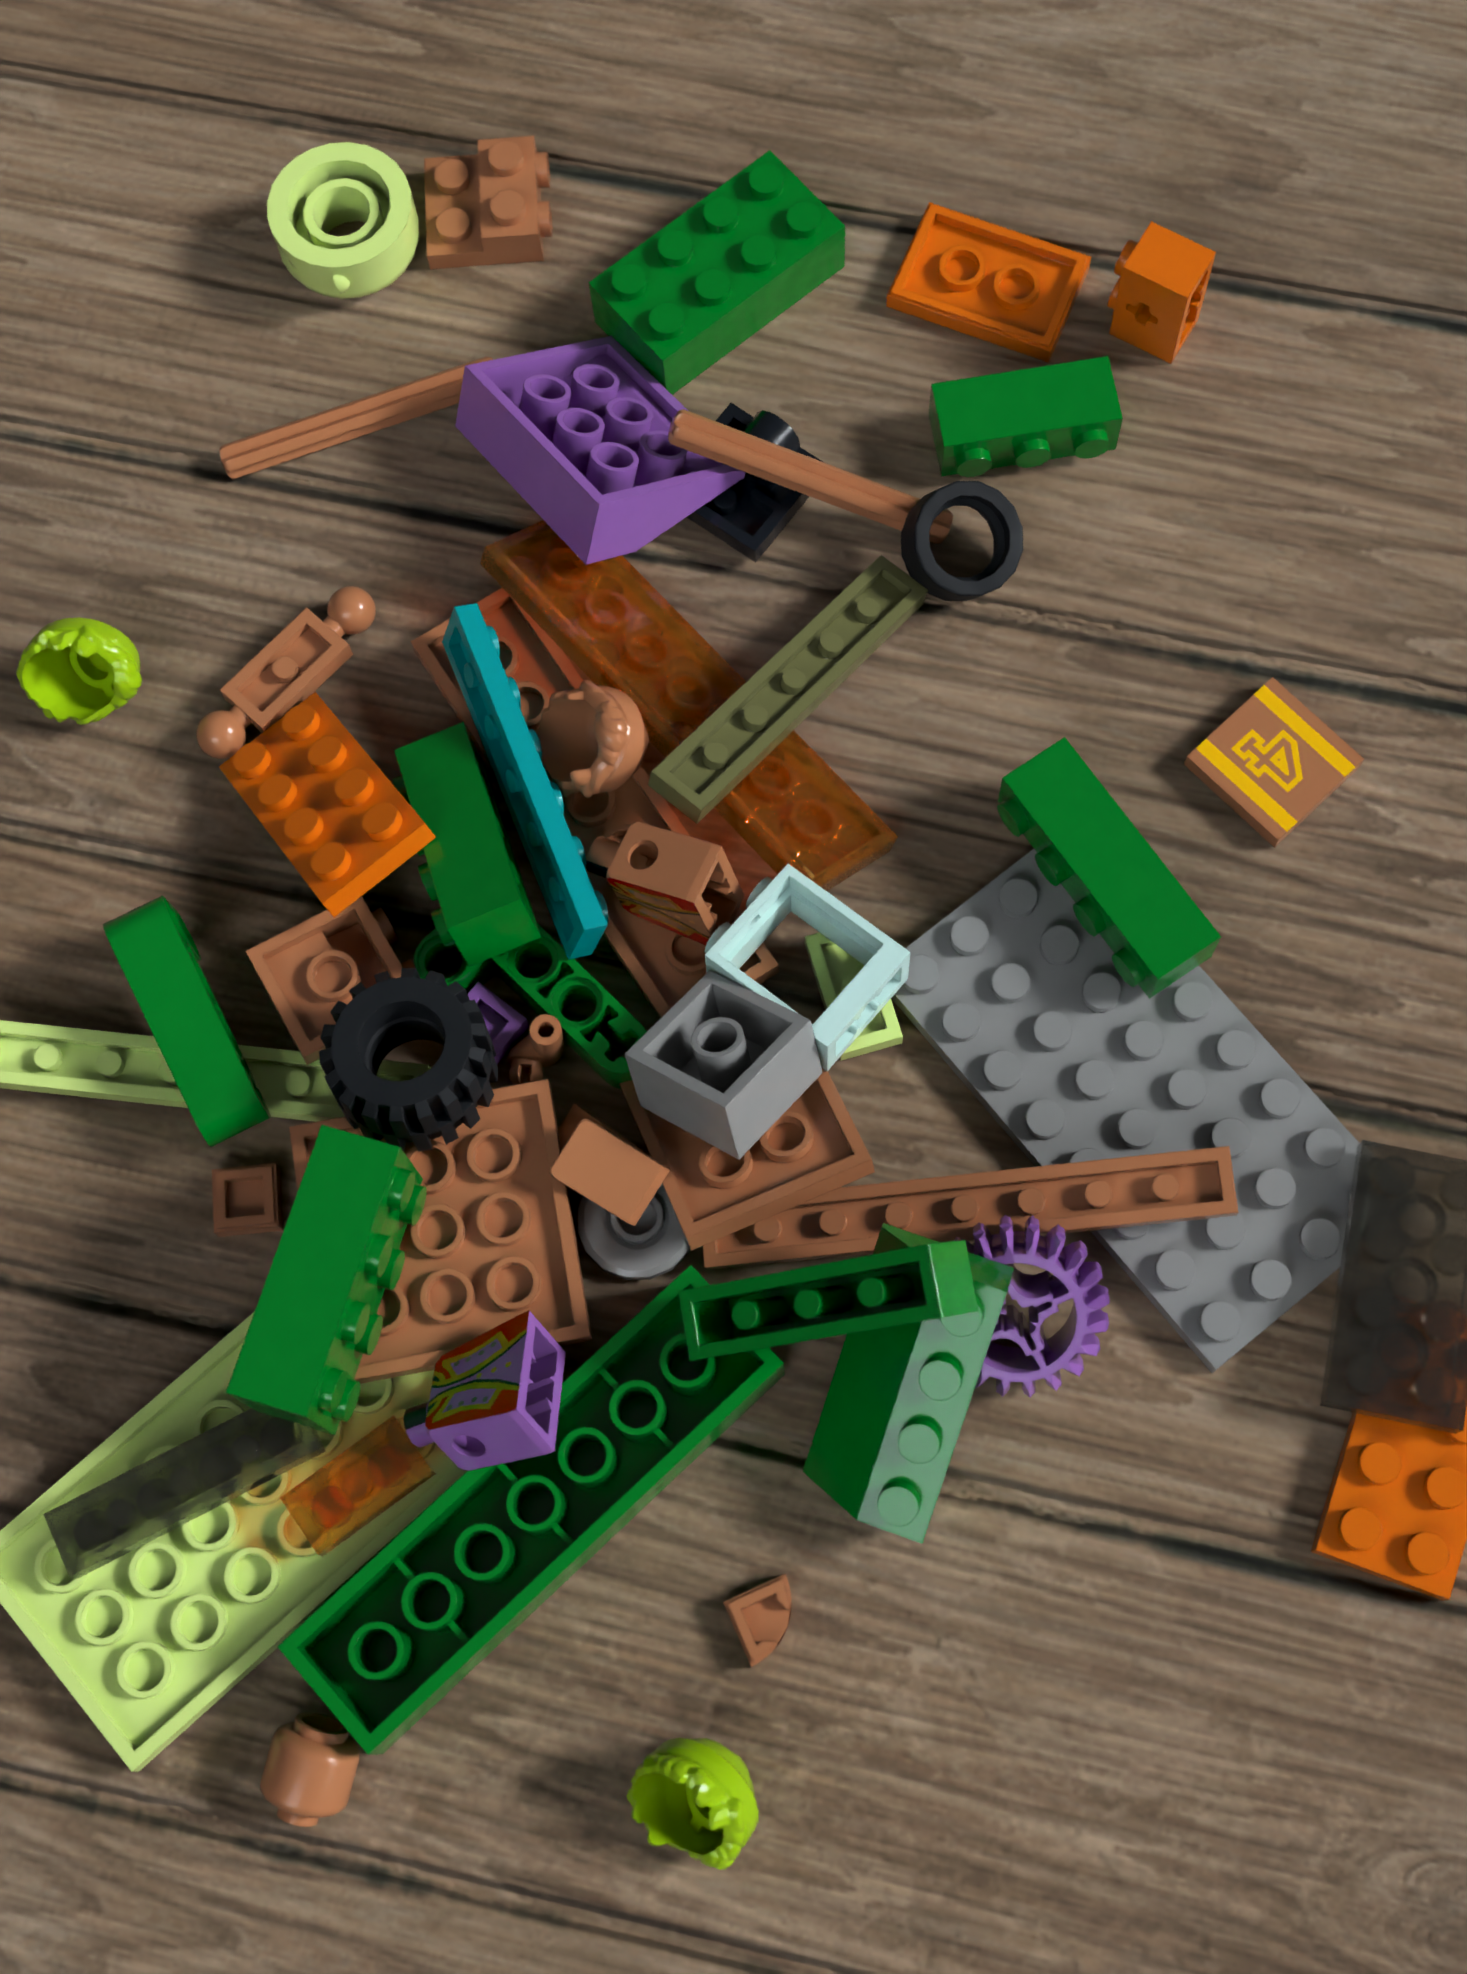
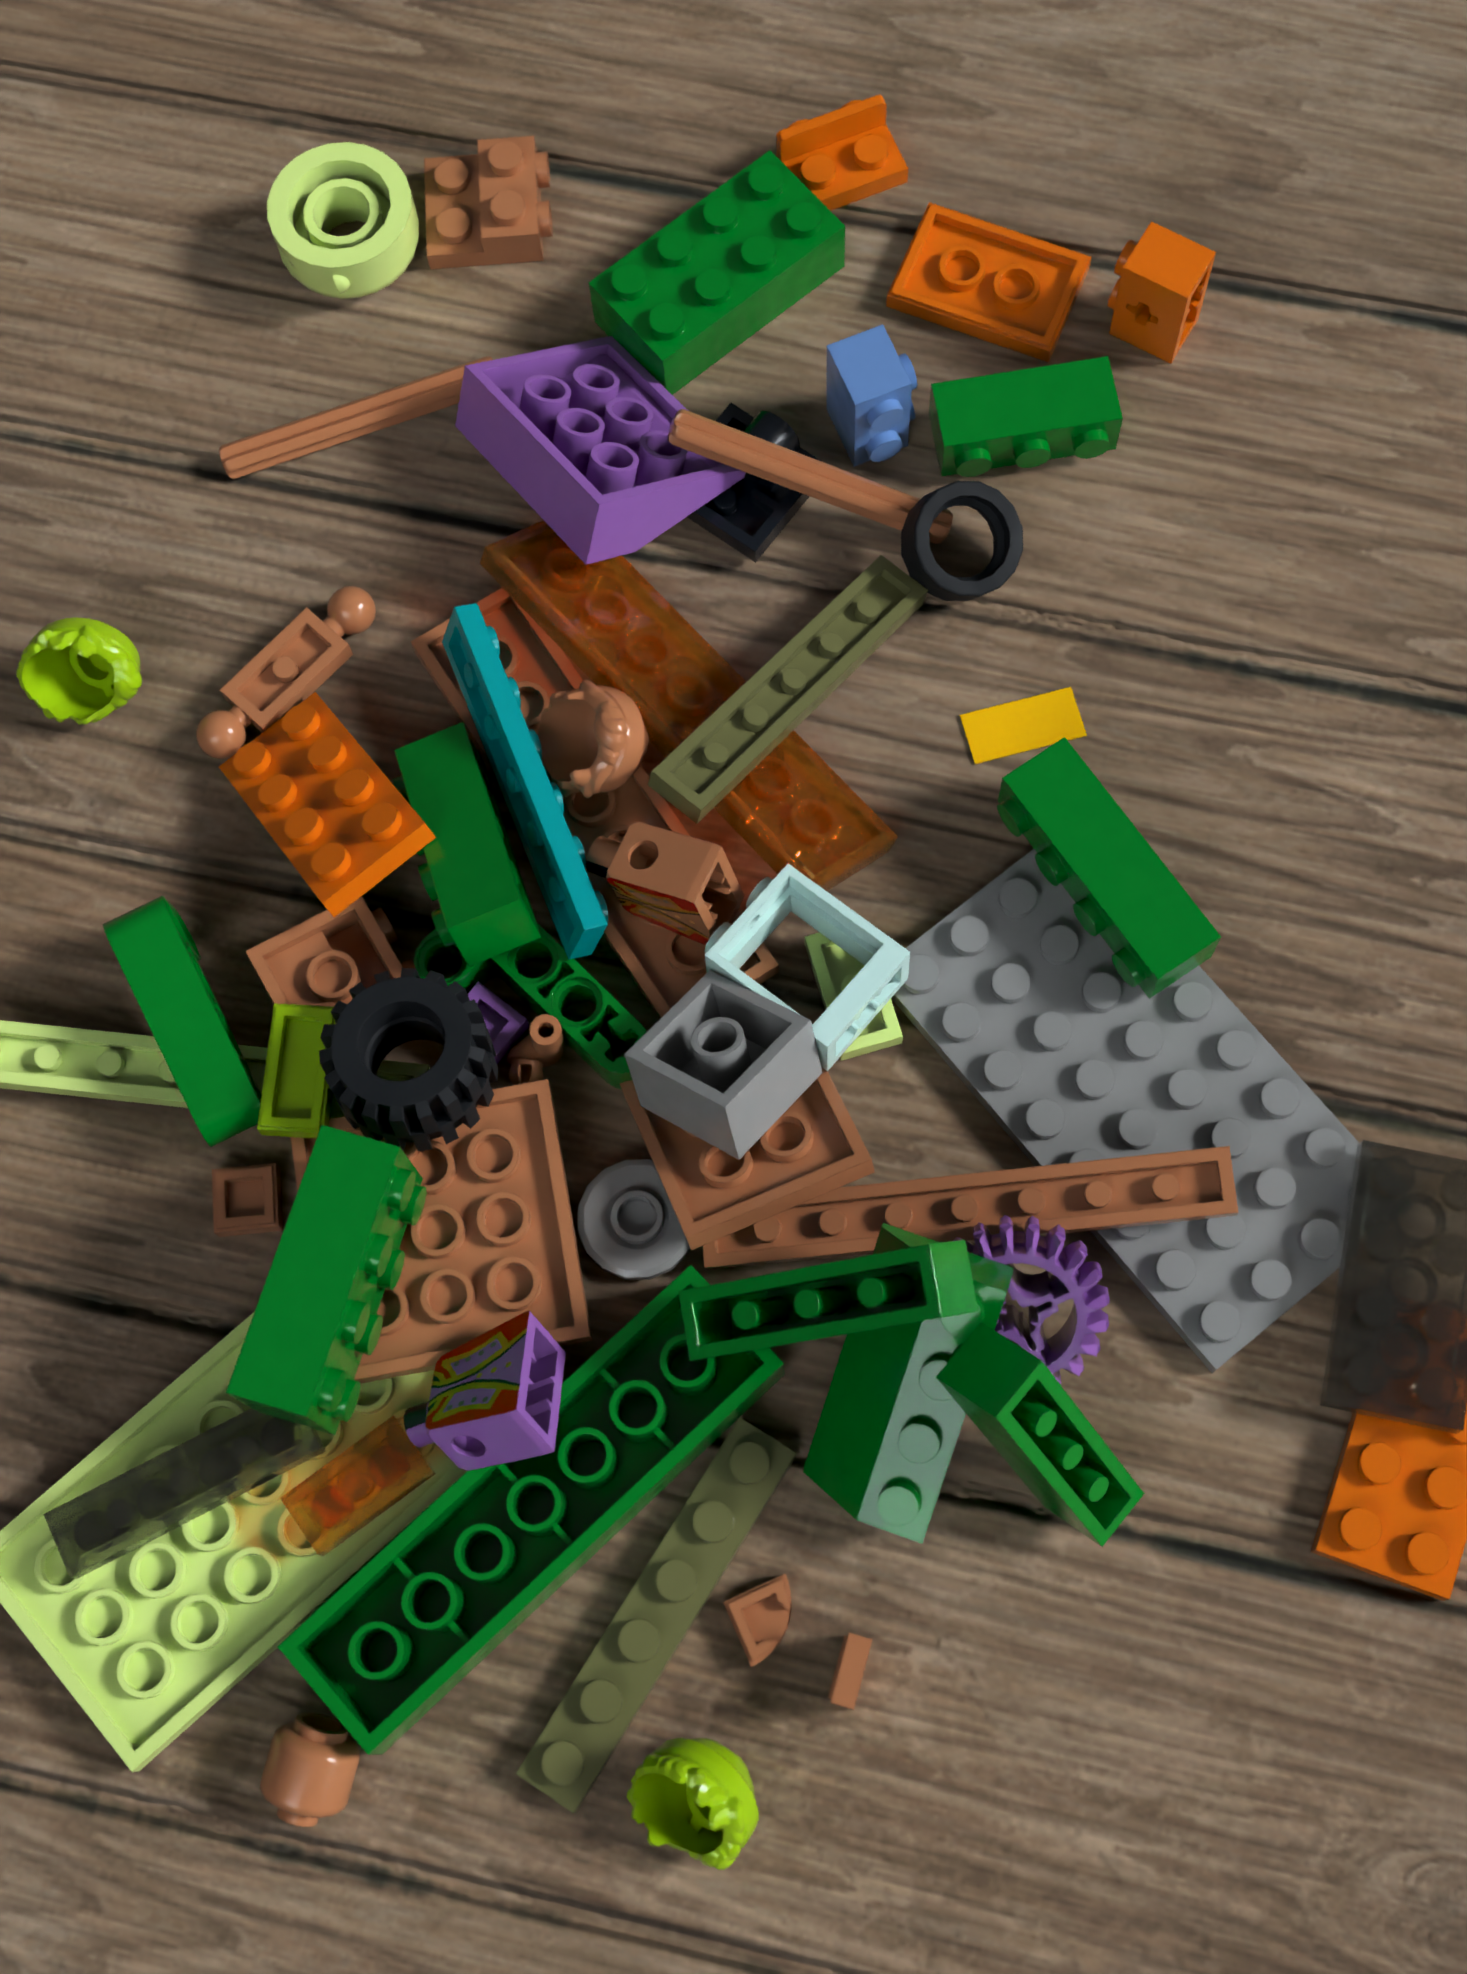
nougat slope [549,1104,670,1226] -> none
nougat tile [1184,677,1364,848] -> none
none -> lime tile [257,1003,336,1139]
none -> olive plate [516,1417,797,1813]
none -> orange bracket [776,94,908,211]
none -> medium blue brick [826,324,917,466]
none -> nougat tile [828,1633,873,1710]
none -> green brick [936,1322,1144,1547]
none -> yellow sticker [960,687,1087,764]

